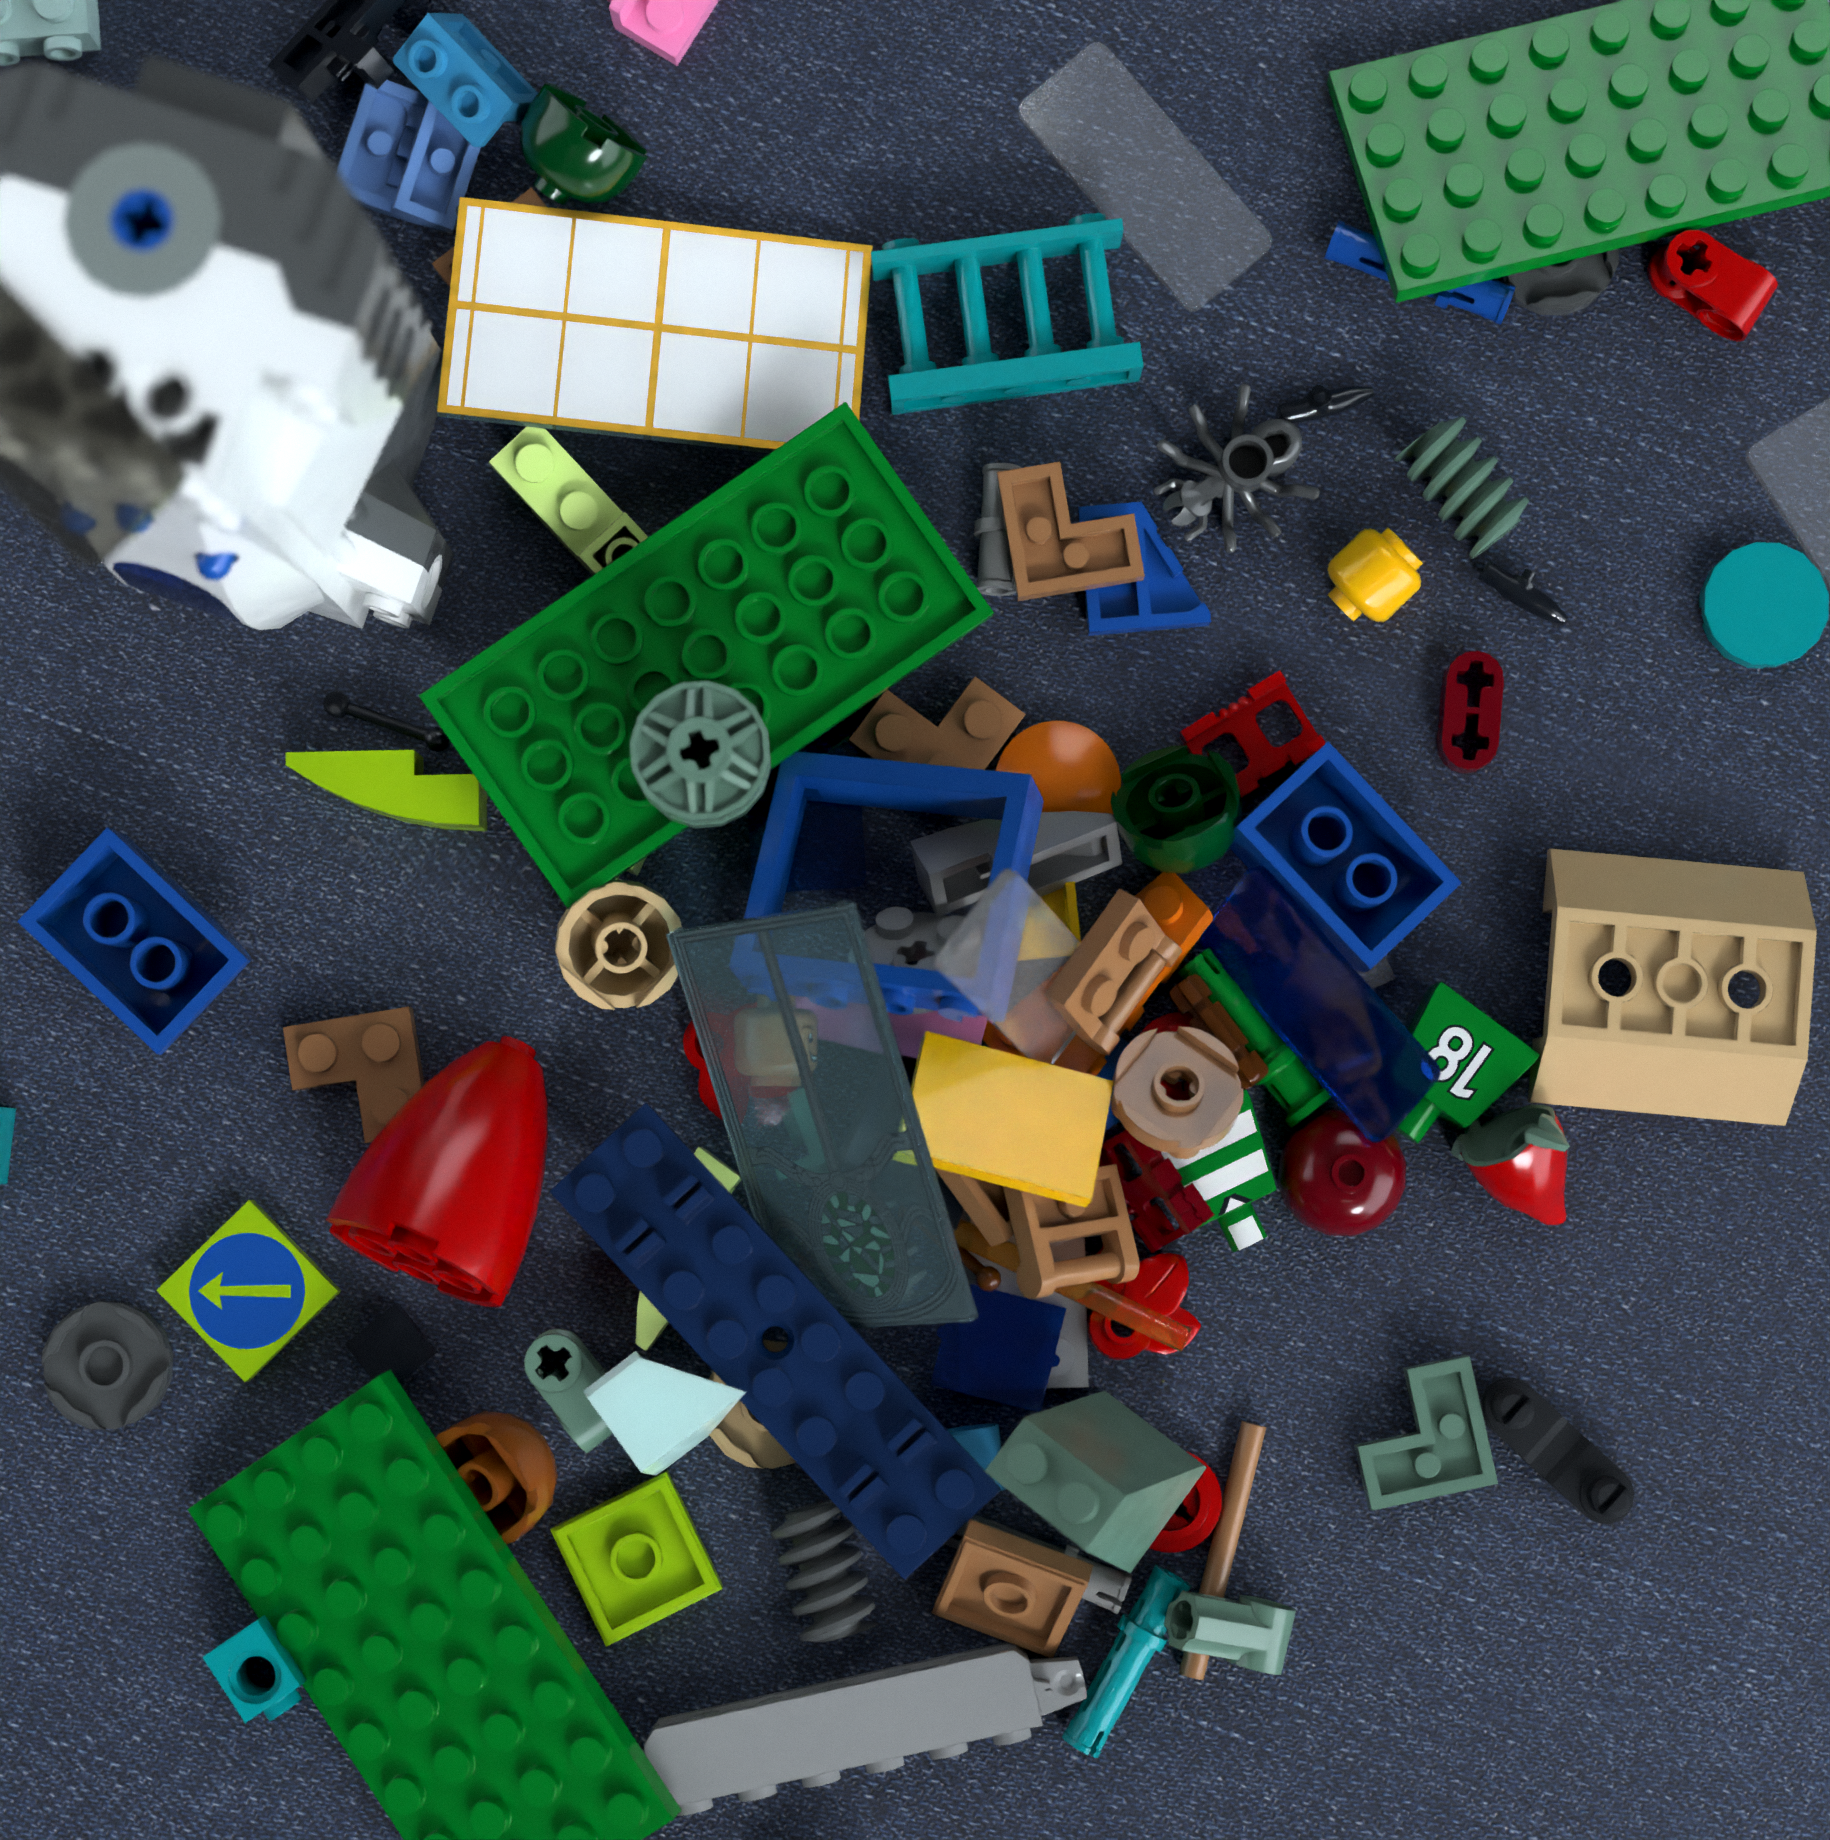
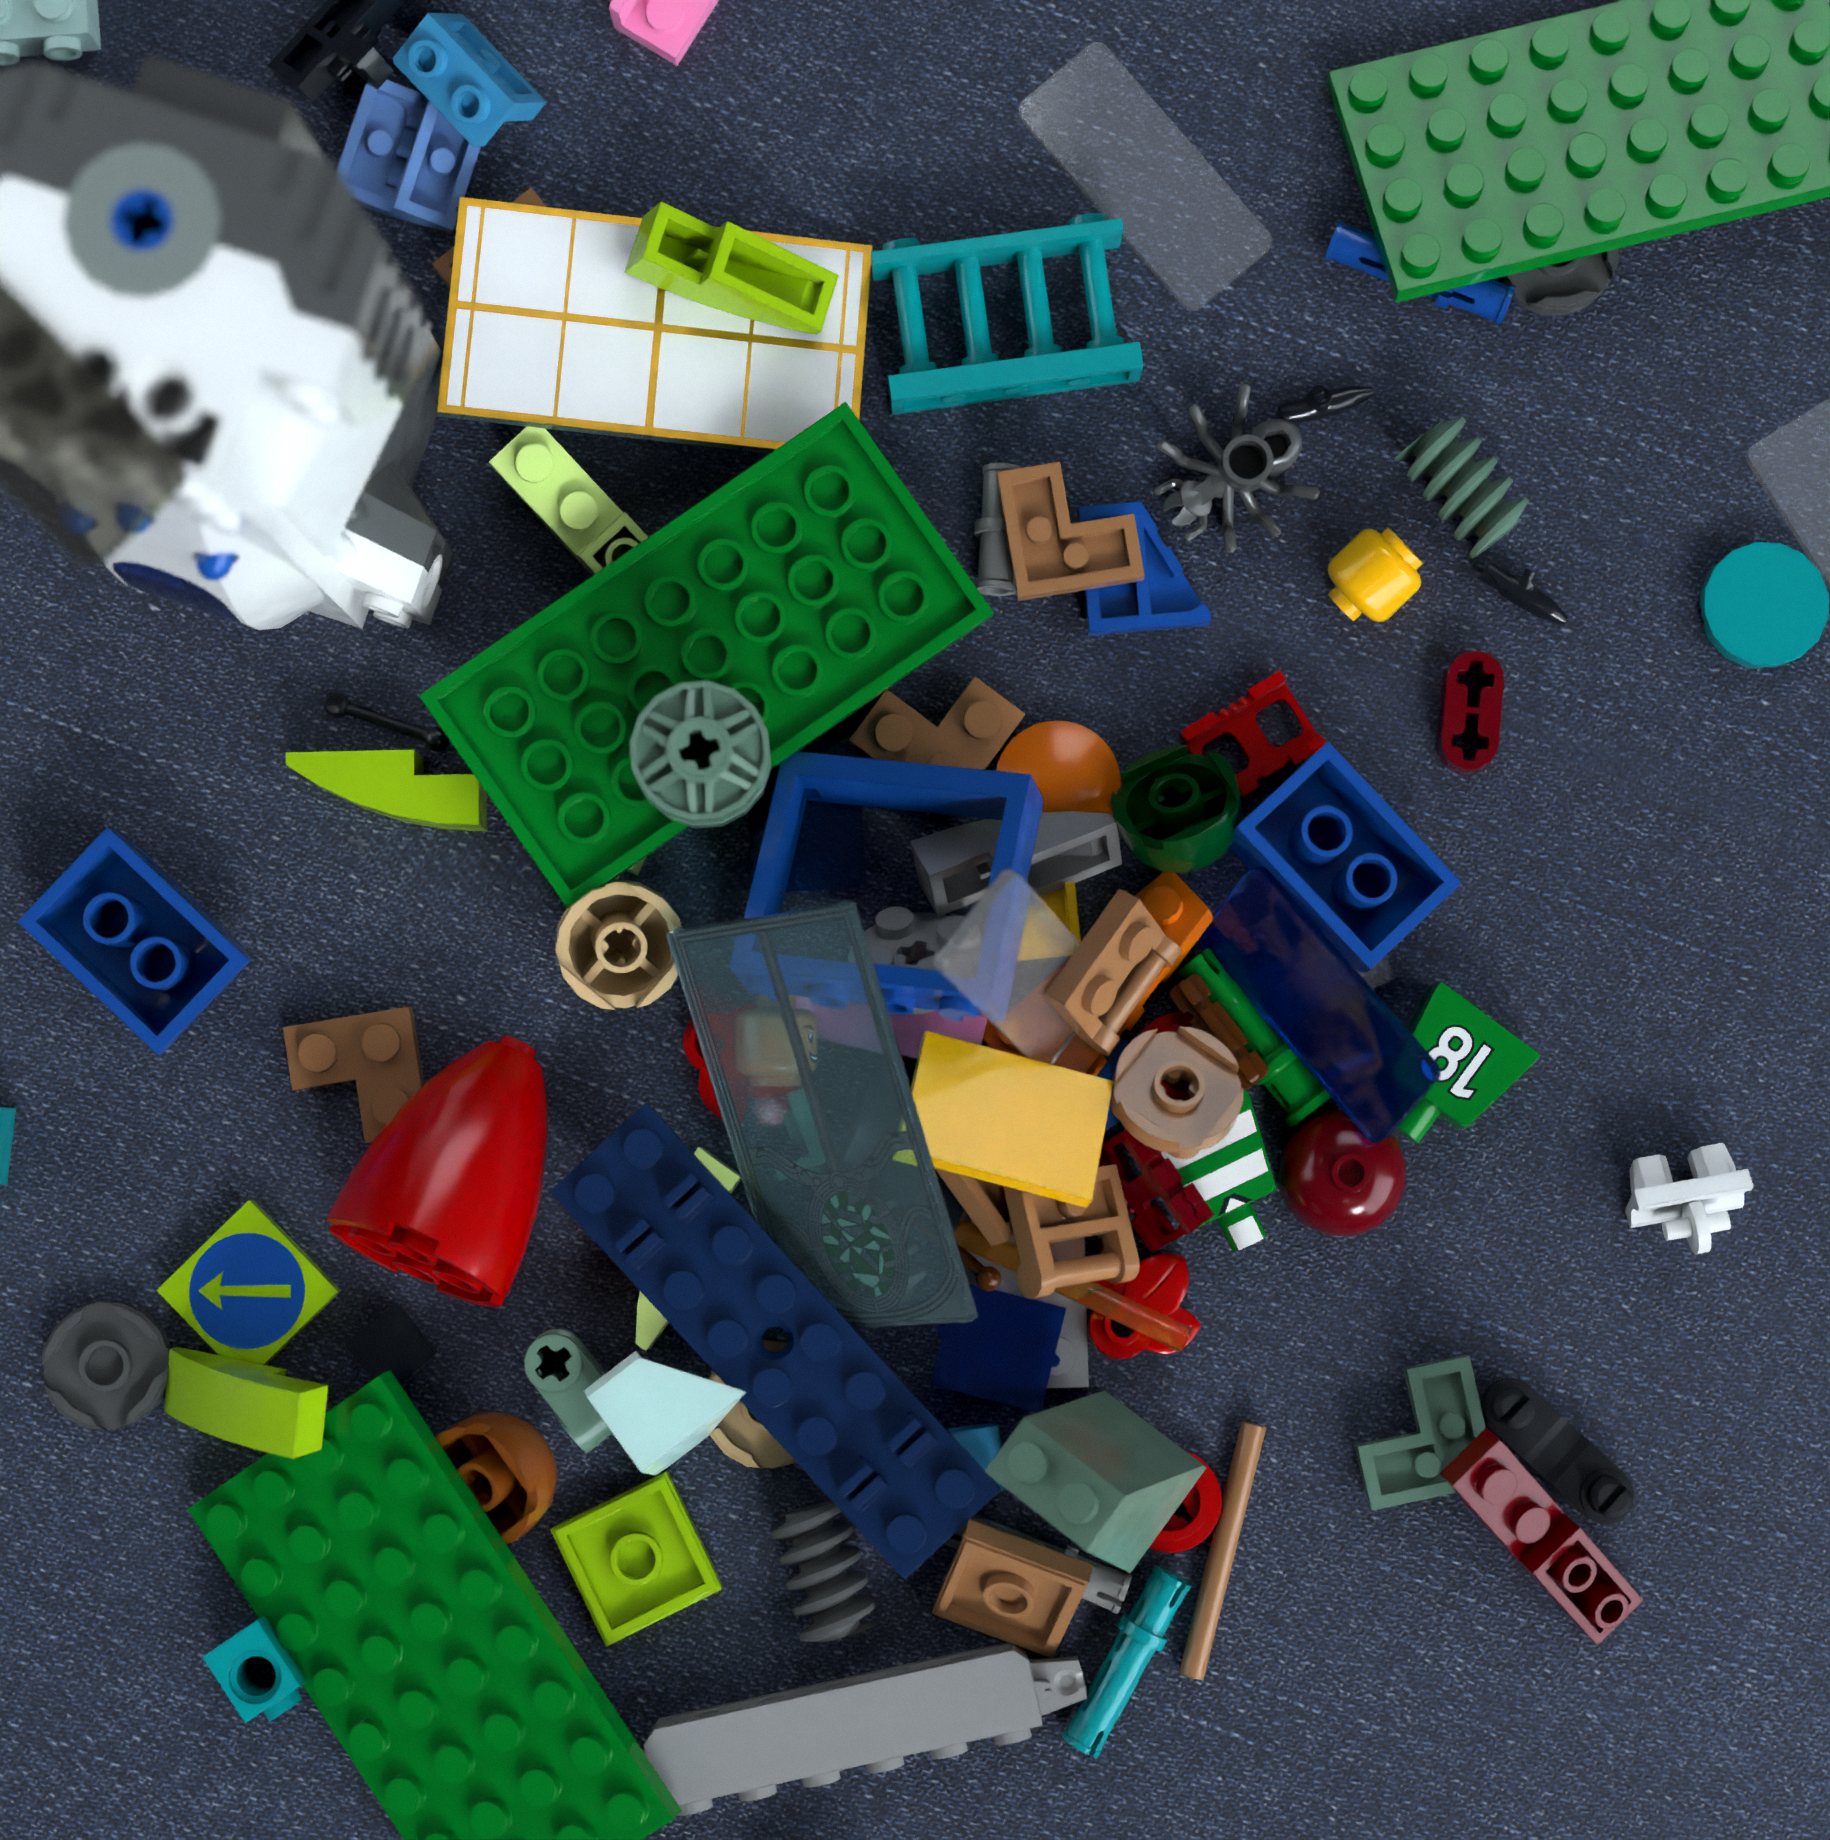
dark green cylinder [520,82,648,205] -> none
sand green piece [1164,1590,1296,1675] -> none
hat [1450,1104,1570,1225] -> none
tan slope [1528,849,1817,1126] -> none
red piece [1648,230,1778,342] -> none
none -> lime slope [164,1347,328,1459]
none -> lime slope [624,201,839,335]
none -> dark red slope [1439,1427,1643,1646]
none -> white hips [1625,1143,1753,1255]

